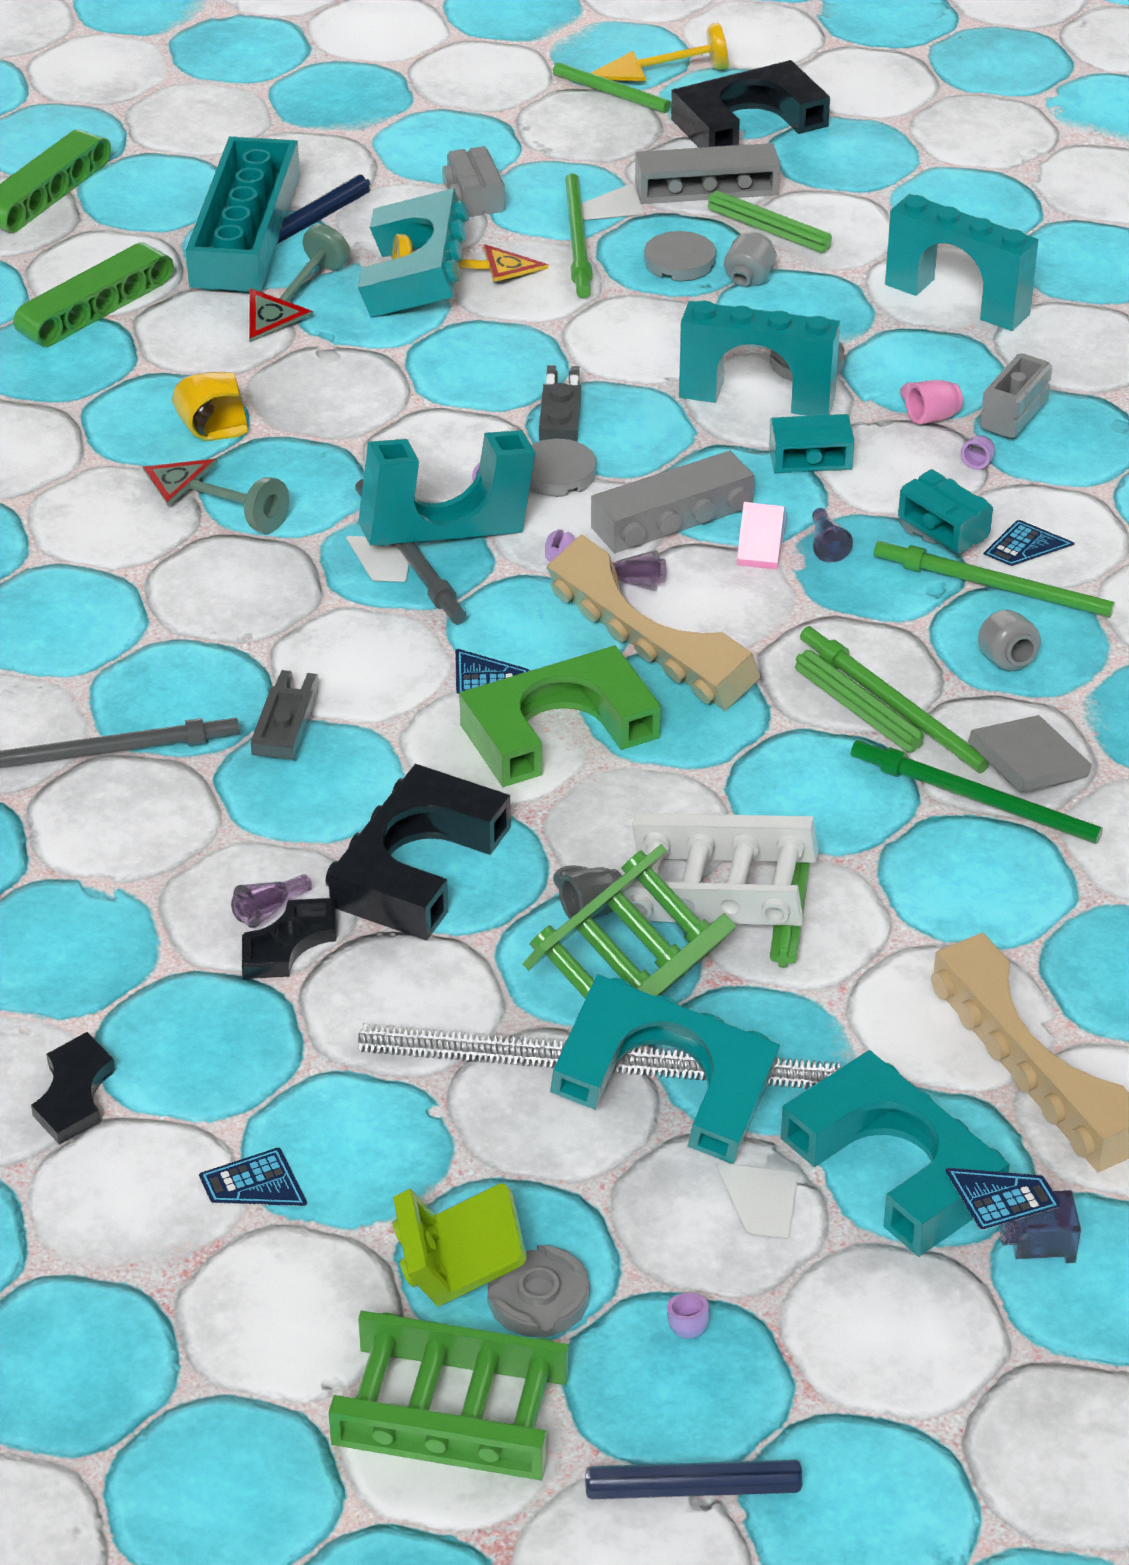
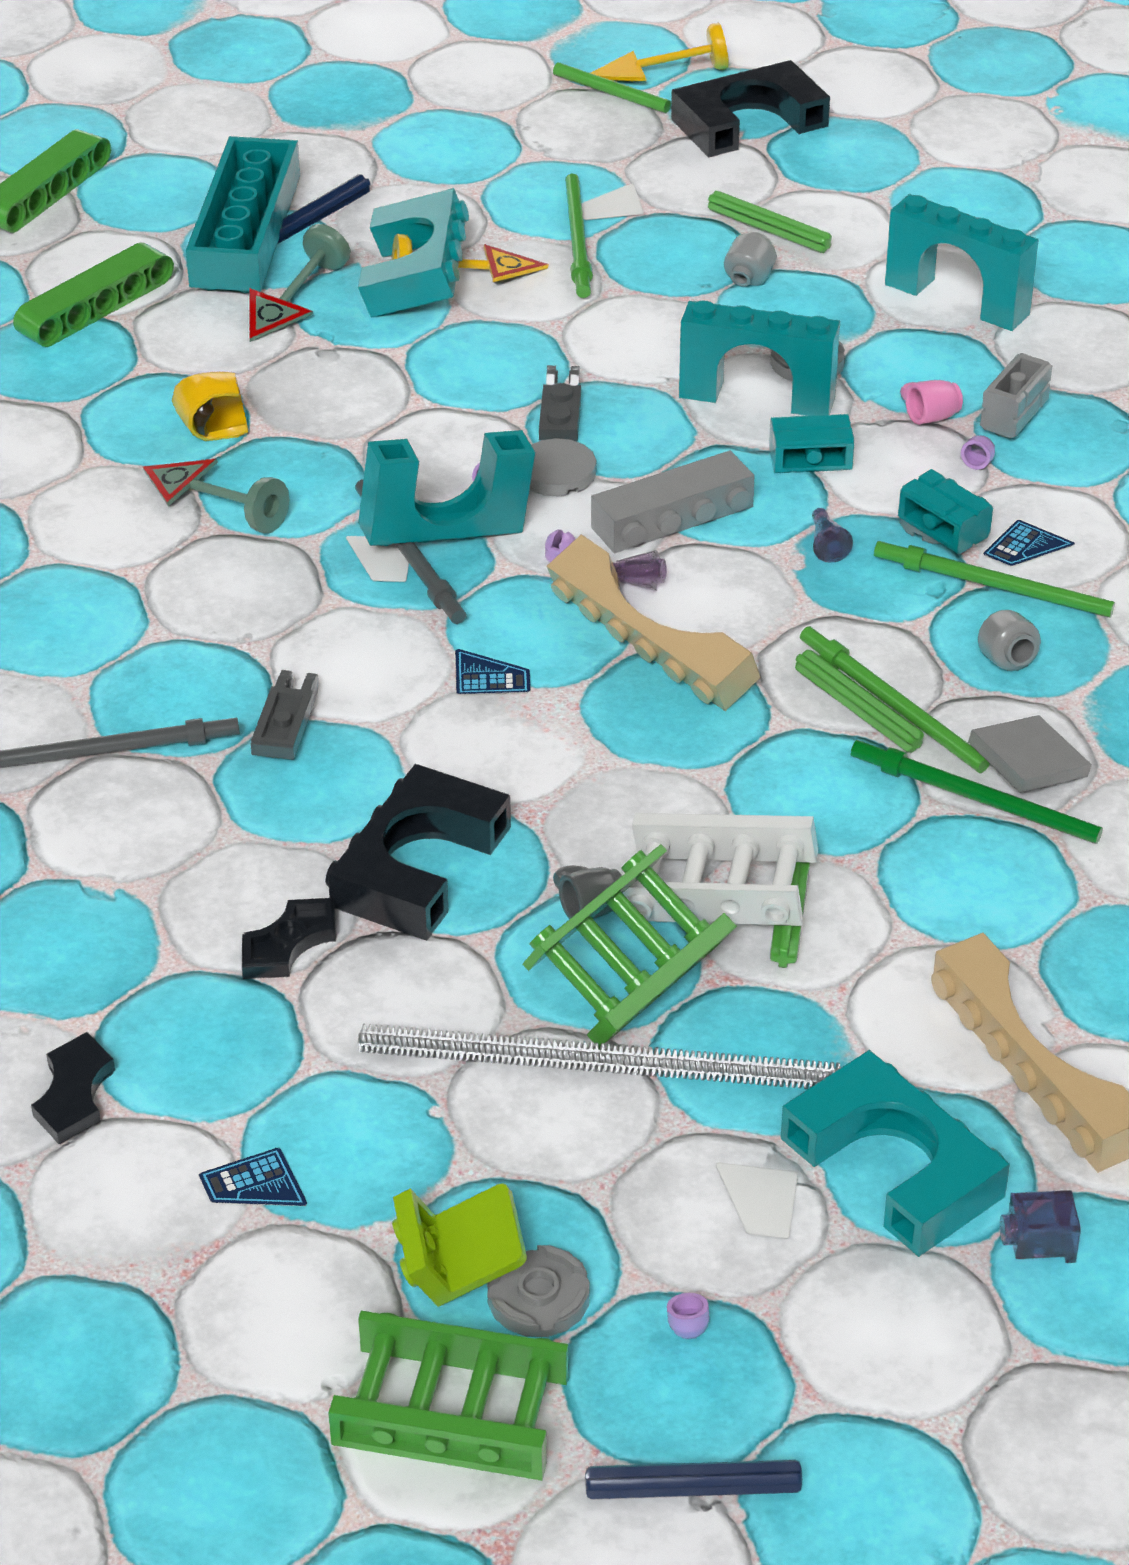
clear purple cone [231,874,312,928] -> none
light grey brick [442,146,505,217] -> none
bright green arch [459,645,661,788] -> none
teal arch [550,974,780,1164] -> none
light grey brick [635,143,780,204] -> none
light grey tile [644,231,716,281] -> none
slope [737,502,787,569] -> none
dark blue sticker [945,1168,1061,1230] -> none

